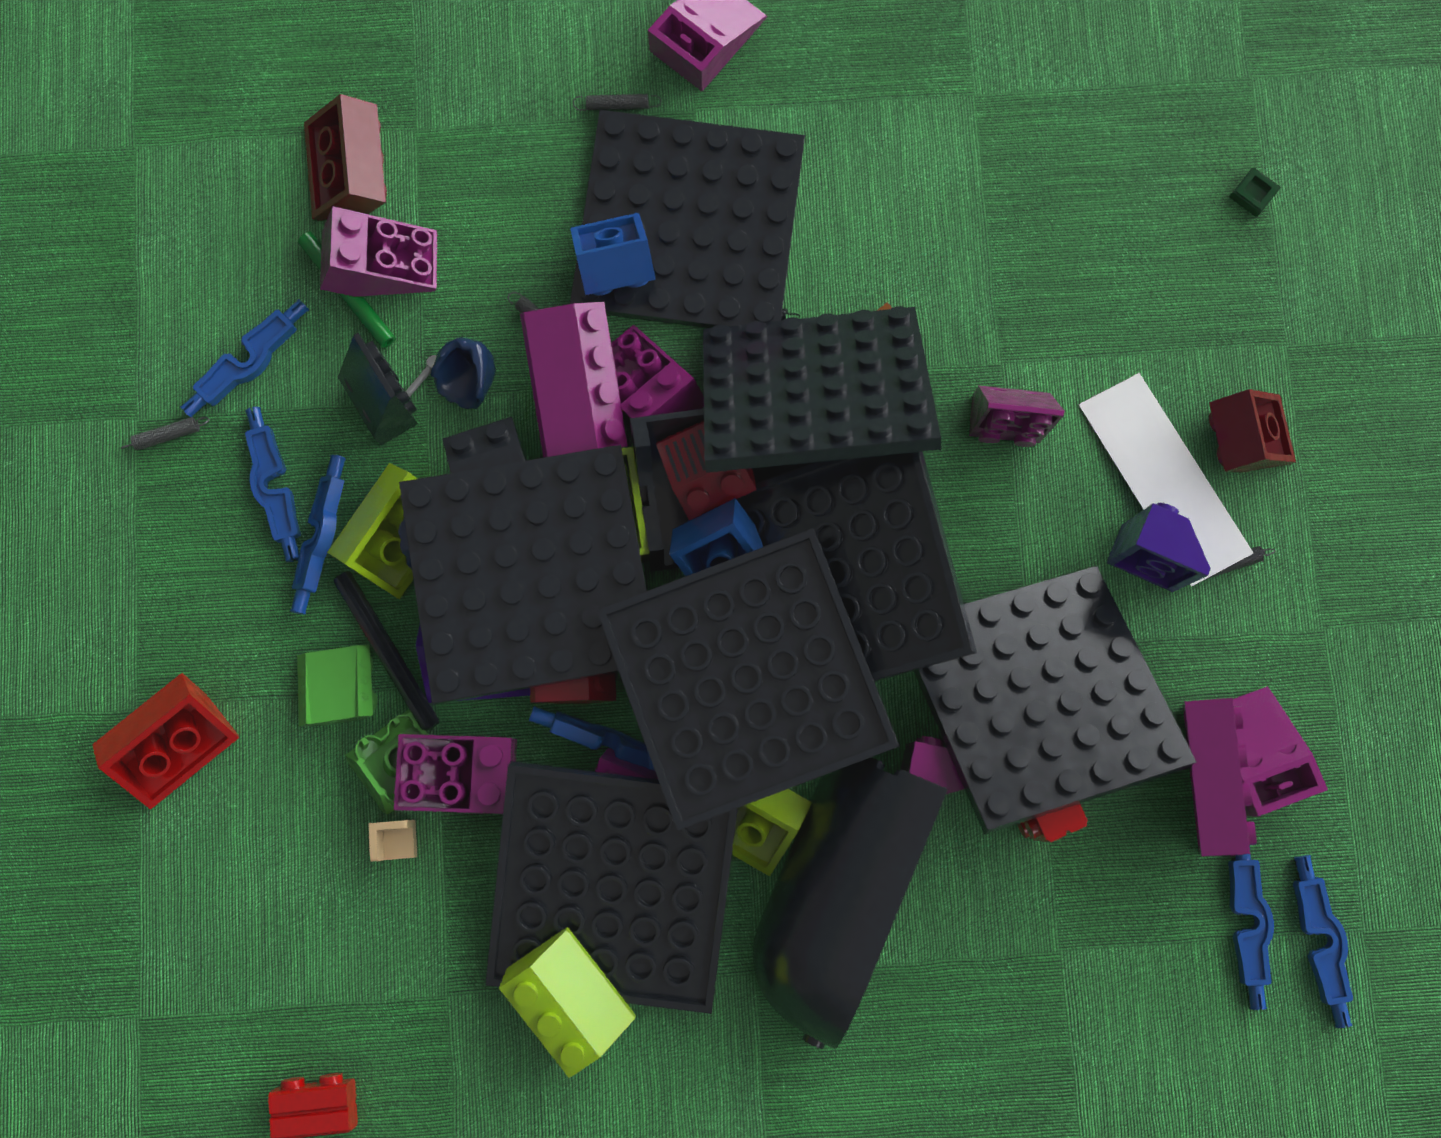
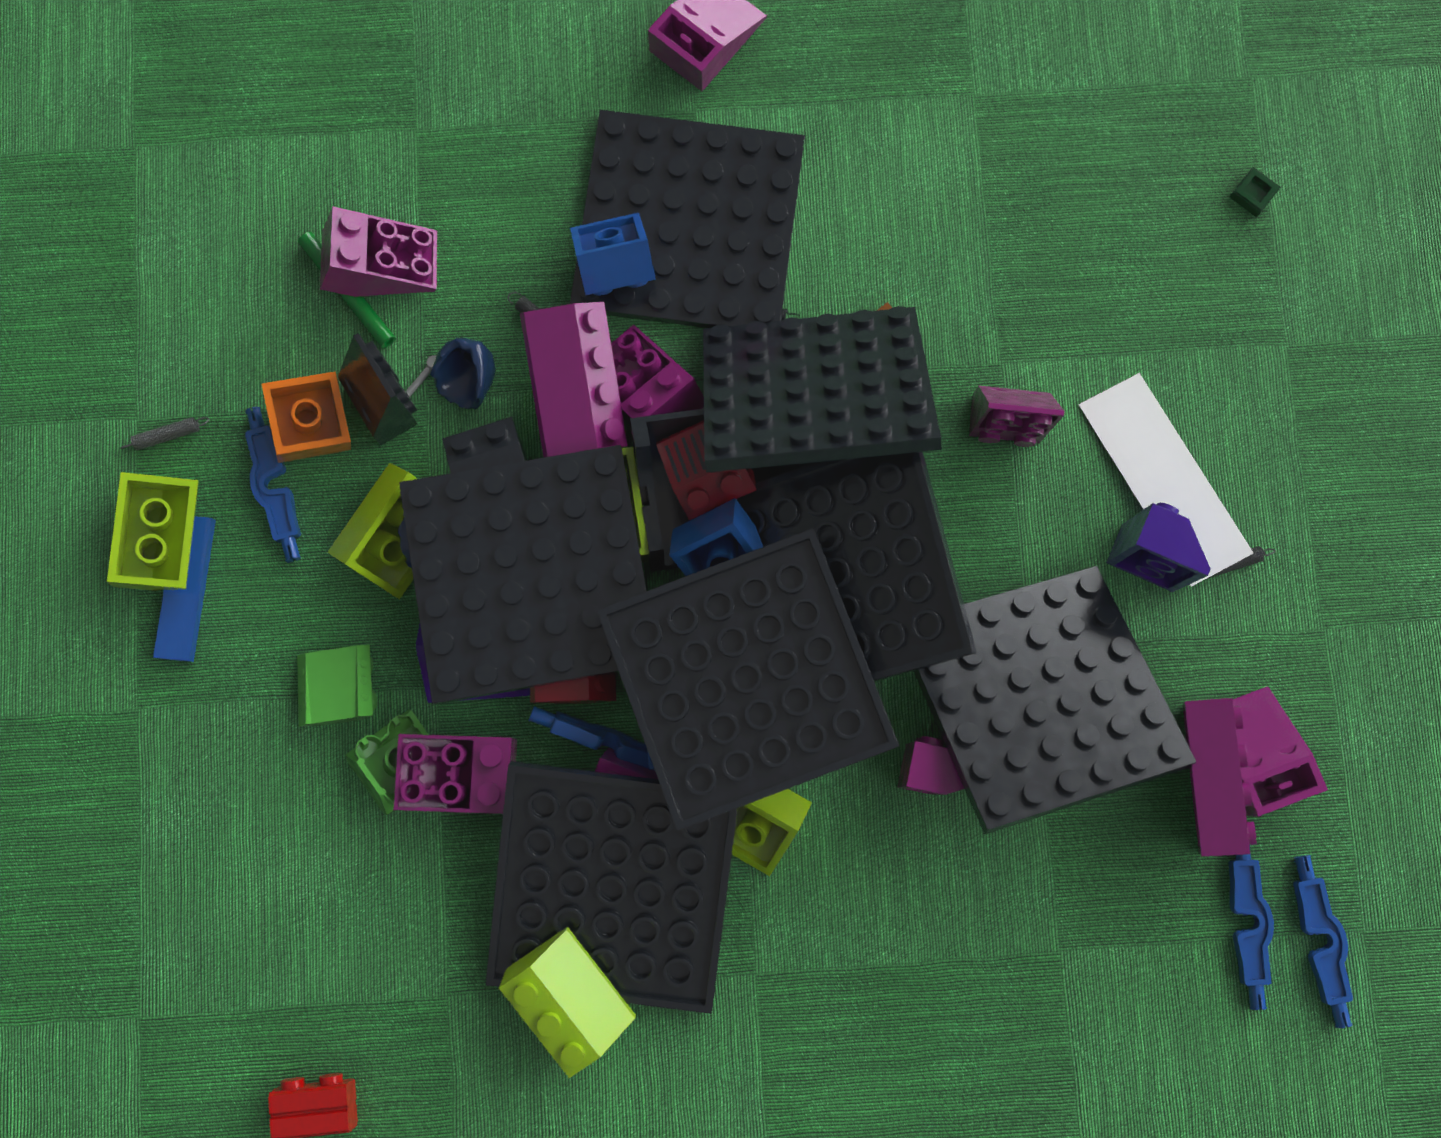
red slope [92,673,239,810] -> none
blue piece [180,299,309,417] -> none
blue piece [290,454,346,615] -> none
slope [304,94,387,221] -> none
black axle [334,571,439,731] -> none
tan panel [368,820,417,862] -> none
dark grey piece [573,94,662,111] -> none
black panel [753,757,948,1049] -> none
red brick [1017,804,1088,843] -> none
dark red slope [1209,389,1296,473] -> none
none -> lime slope [107,472,199,590]
none -> blue tile [153,516,216,662]
none -> orange brick [261,371,351,463]

